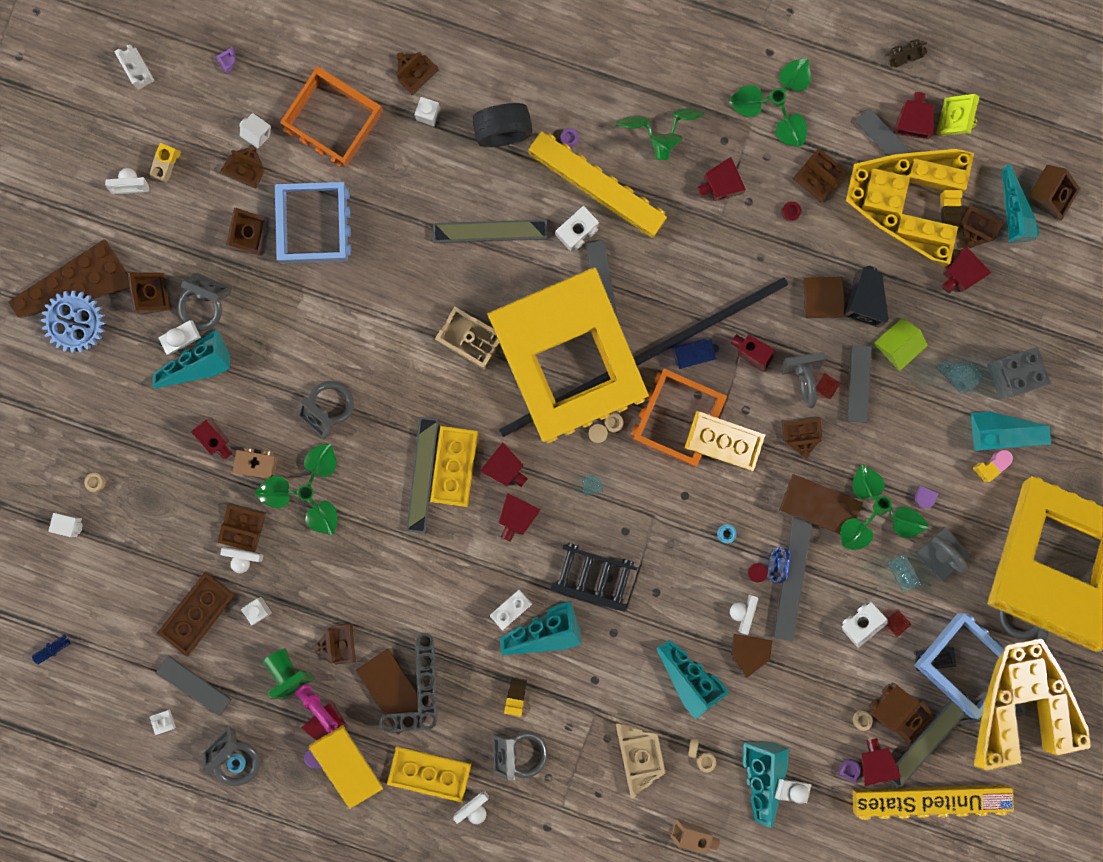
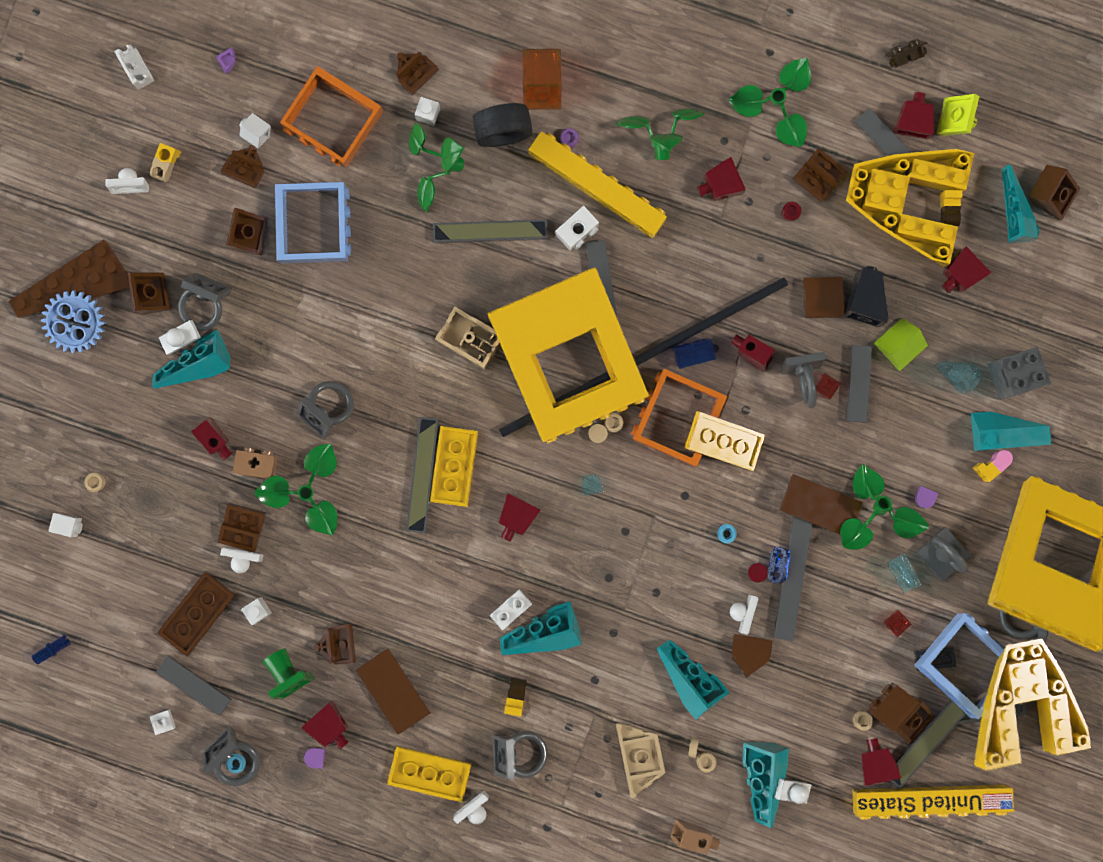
dark pink pin [295,684,338,732] -> none
yellow tile [309,725,383,809] -> none
dark grey beam [379,633,437,732] -> none
dark red torso [480,442,528,487] -> none
black fence [550,543,638,612] -> none
reddish brown slope [781,417,822,459] -> none
medium lavender tile [837,759,861,783] -> none
white brick [842,602,888,648] -> none
reddish brown slope [960,205,1004,248] -> none
none -> green plant [409,123,464,213]
none -> clear orange slope [523,49,561,110]

